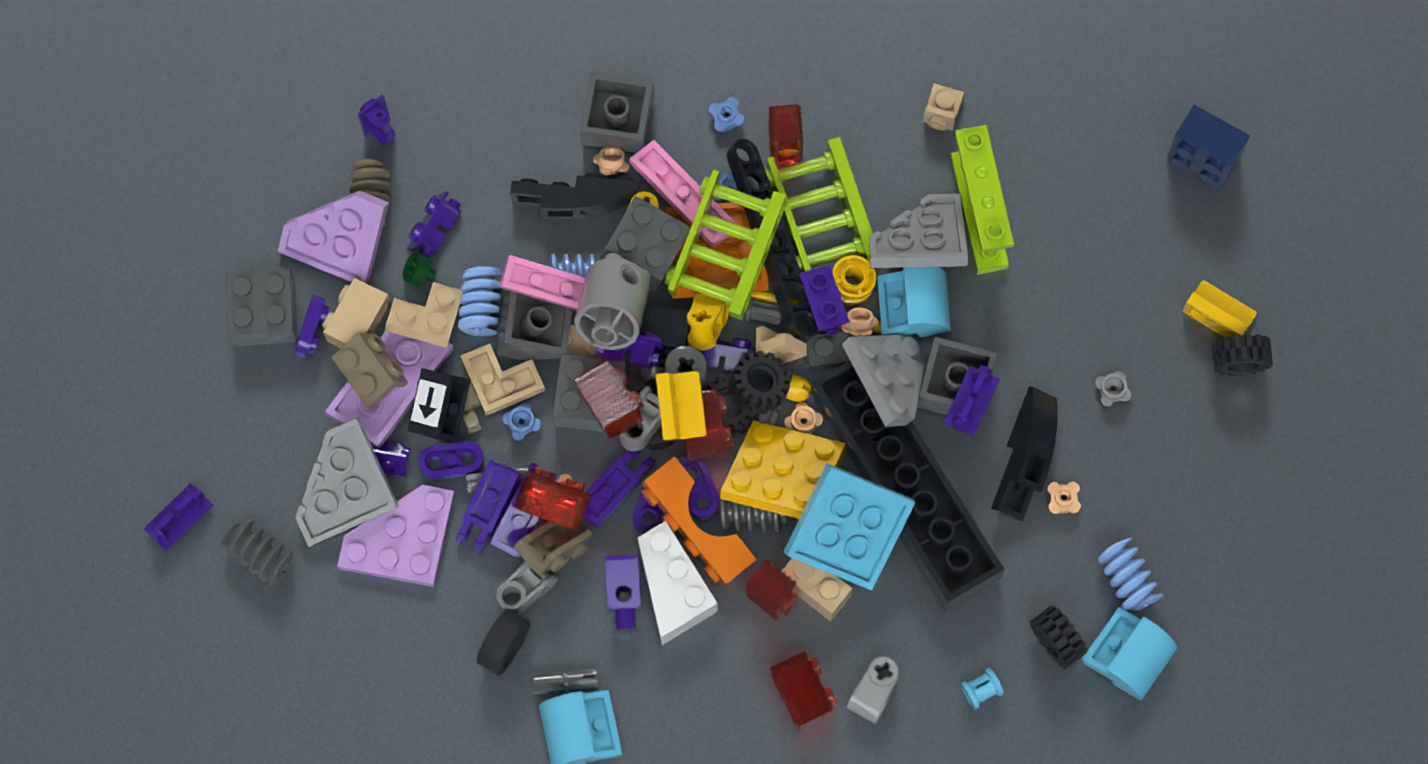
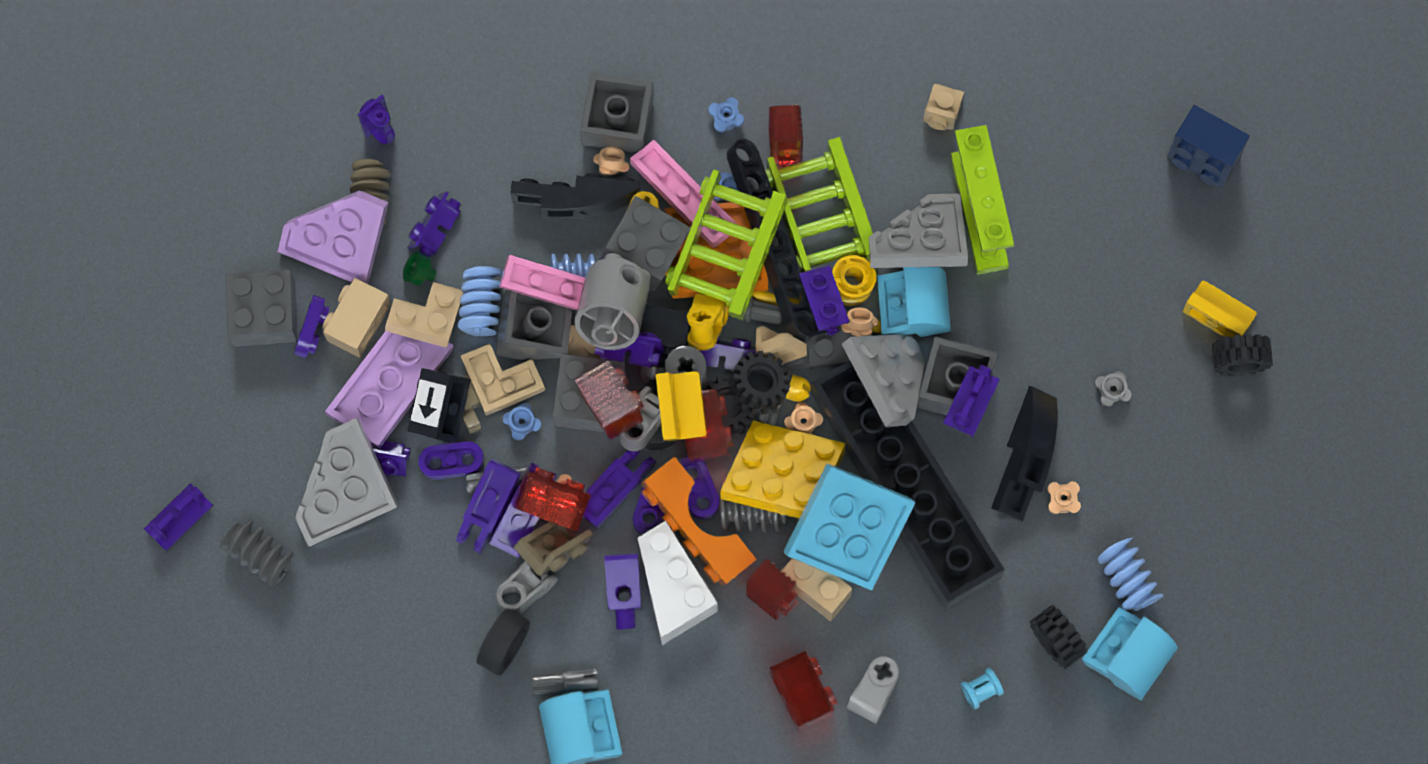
dark tan bracket [331,333,409,408] -> none
lavender plate [337,485,455,587] -> none

